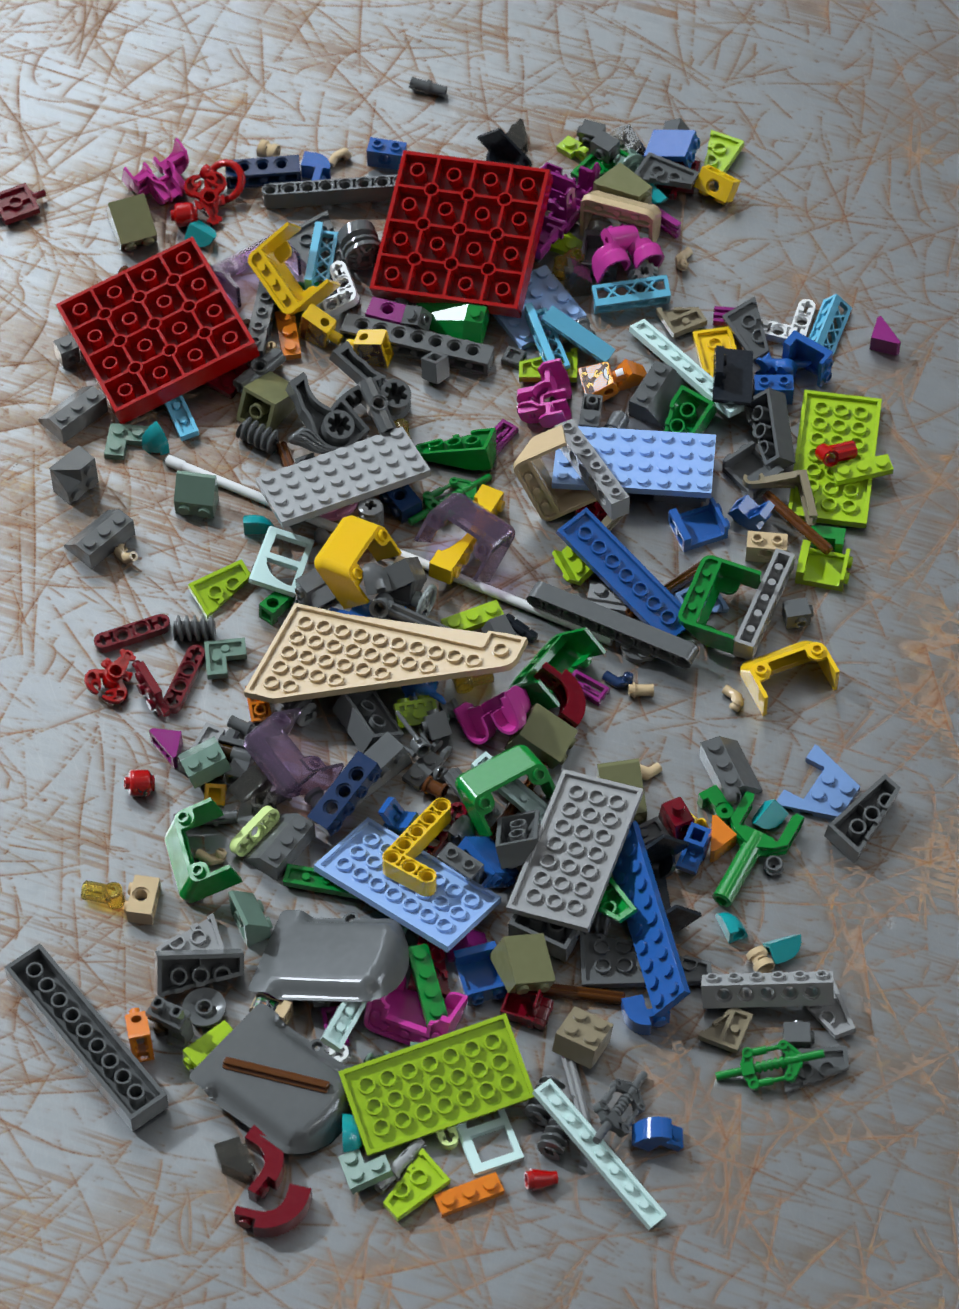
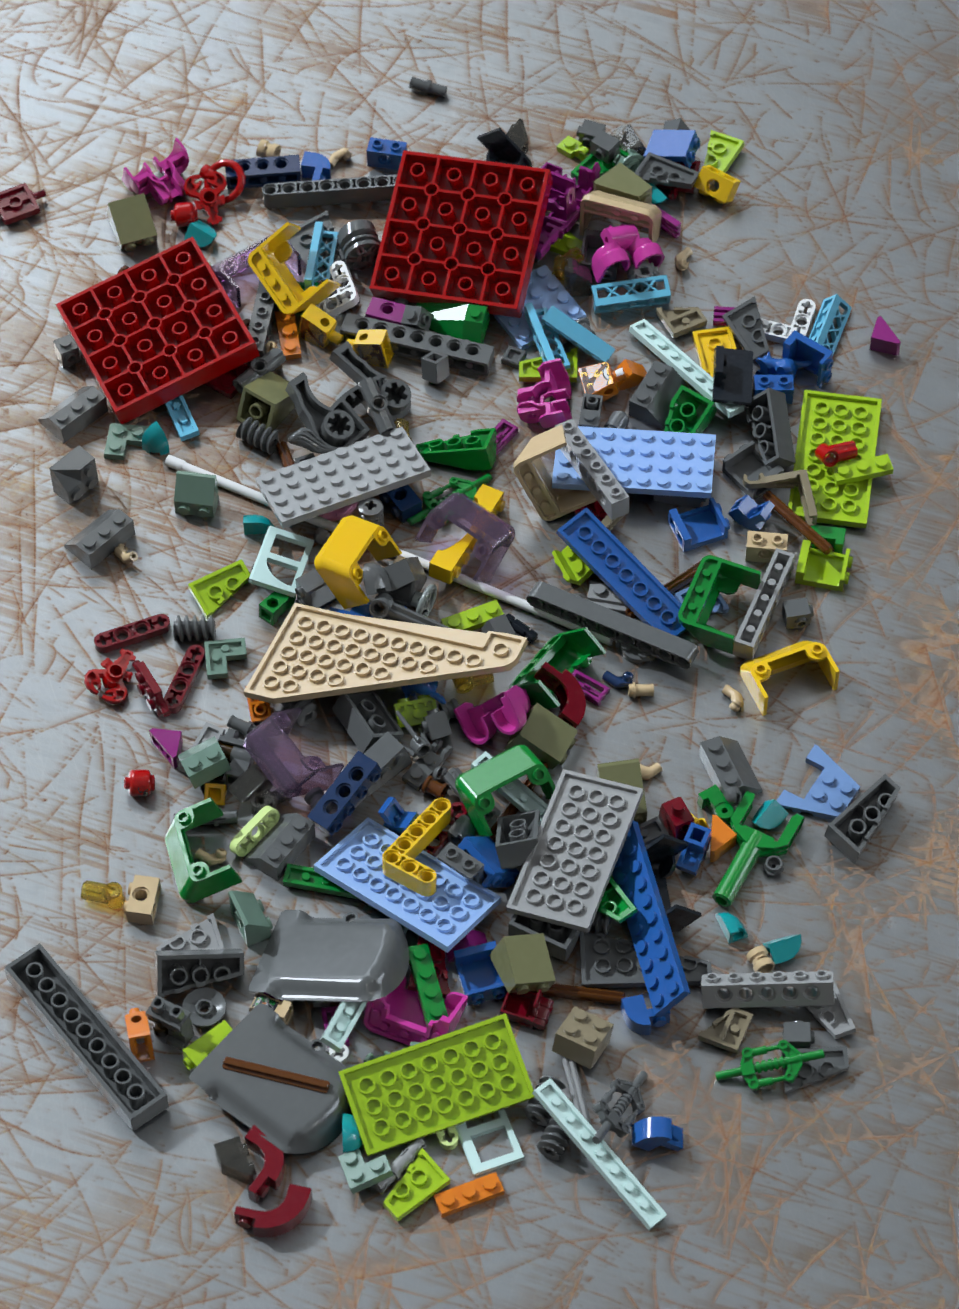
red cone [524,1169,558,1191] -> none

